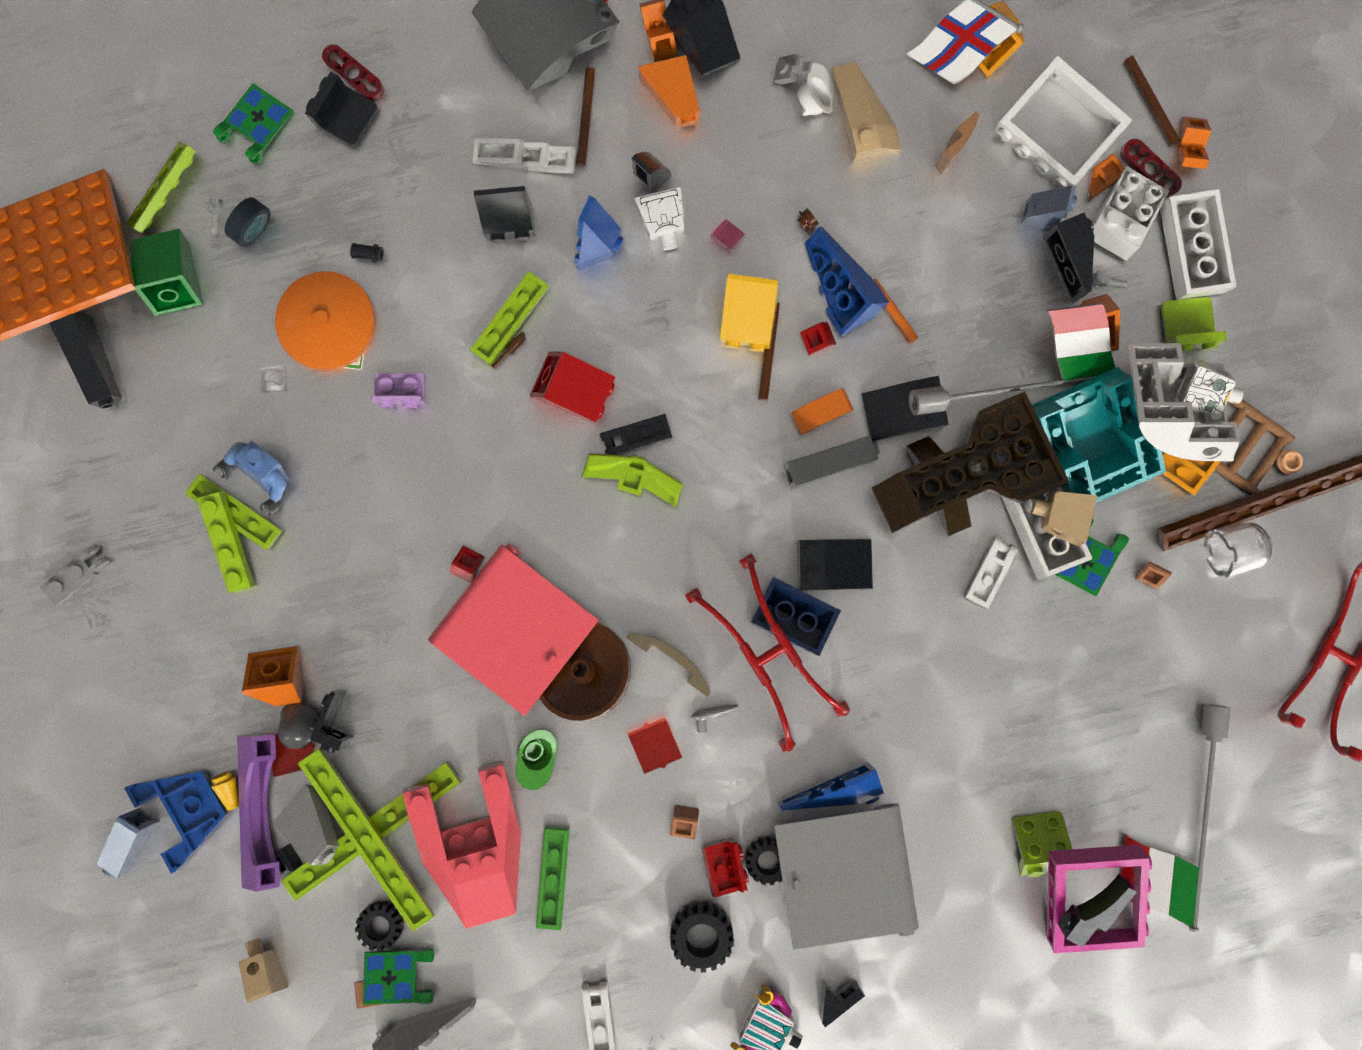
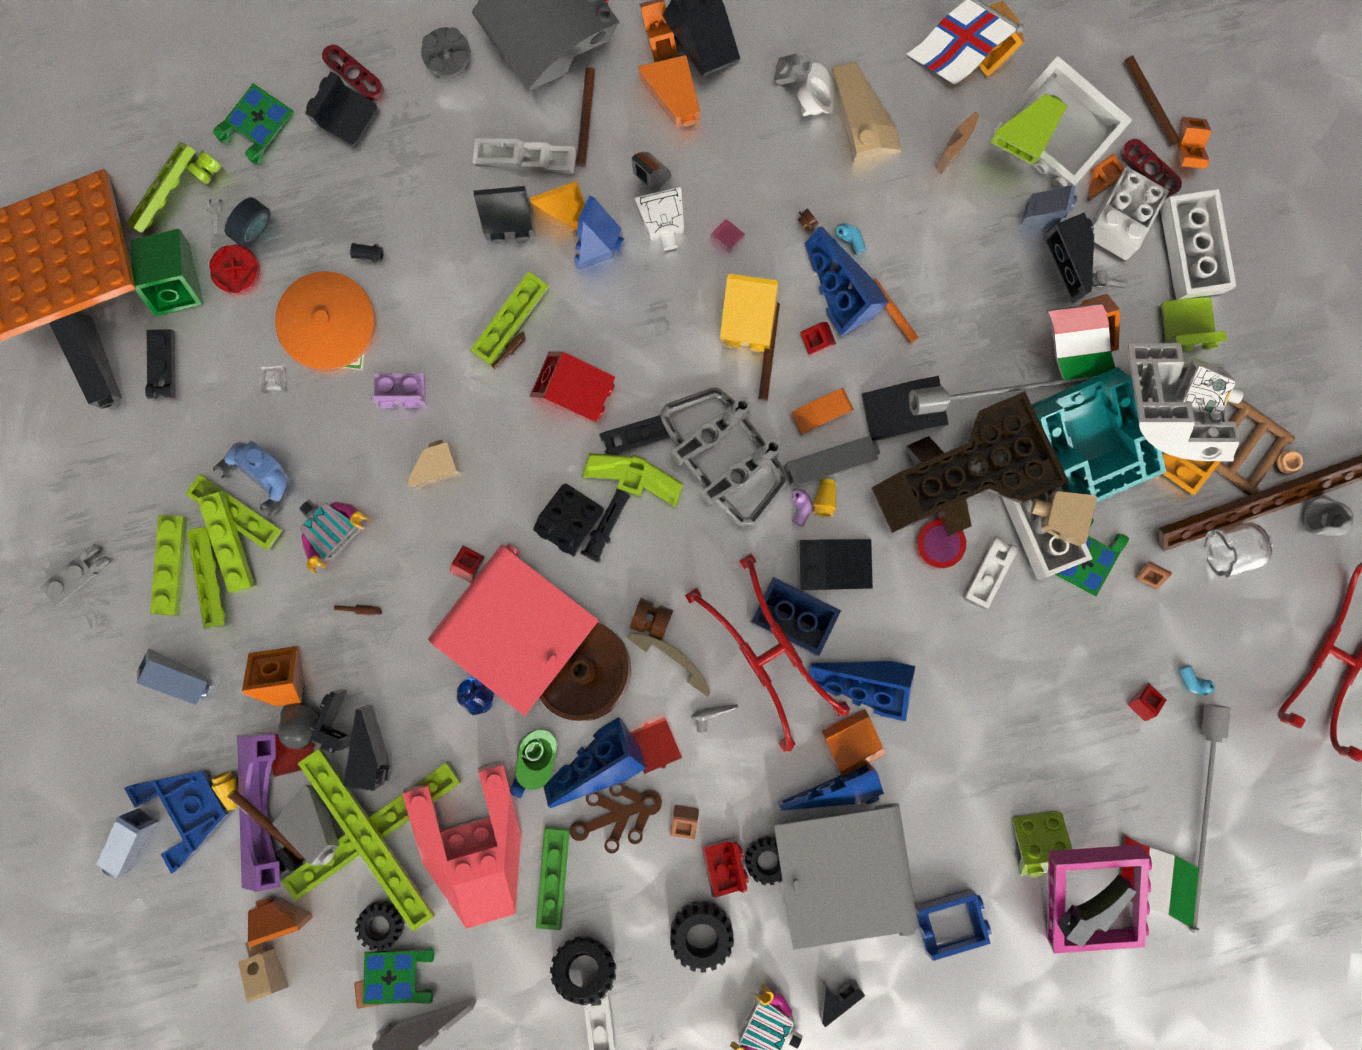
none -> sand blue slope [137,649,209,705]
none -> black plate [145,329,175,399]
none -> lime plate [150,515,186,615]
none -> lime wheel [186,150,222,185]
none -> lime plate [187,527,225,629]
none -> red tile [209,244,260,294]
none -> reddish brown bar [227,789,305,862]
none -> orange slope [248,896,313,947]
none -> torso [299,500,370,575]
none -> reddish brown piece [334,604,382,615]
none -> black slope [343,705,391,791]
none -> tan slope [407,440,460,488]
none -> dark grey plate [421,27,471,79]
none -> clear blue head [456,678,494,715]
none -> blue hand [510,776,526,798]
none -> light orange slope [529,181,585,231]
none -> black bracket [533,484,604,557]
none -> blue wedge [543,717,646,808]
none -> black tyre [550,936,617,1005]
none -> reddish brown plant [569,783,662,854]
none -> black pin [580,489,630,564]
none -> reddish brown wheel [629,598,673,640]
none -> light grey piece [661,387,787,527]
none -> lavender arm [792,489,813,527]
none -> blue wedge [810,661,916,721]
none -> yellow cone [812,479,837,517]
none -> orange slope [822,709,886,777]
none -> medium azure arm [835,223,867,254]
none -> blue window [915,889,992,961]
none -> tile [916,519,967,568]
none -> lime slope [990,94,1068,165]
none -> red slope [1128,683,1167,721]
none -> medium azure arm [1179,665,1215,695]
none -> light grey hair [1304,495,1354,536]

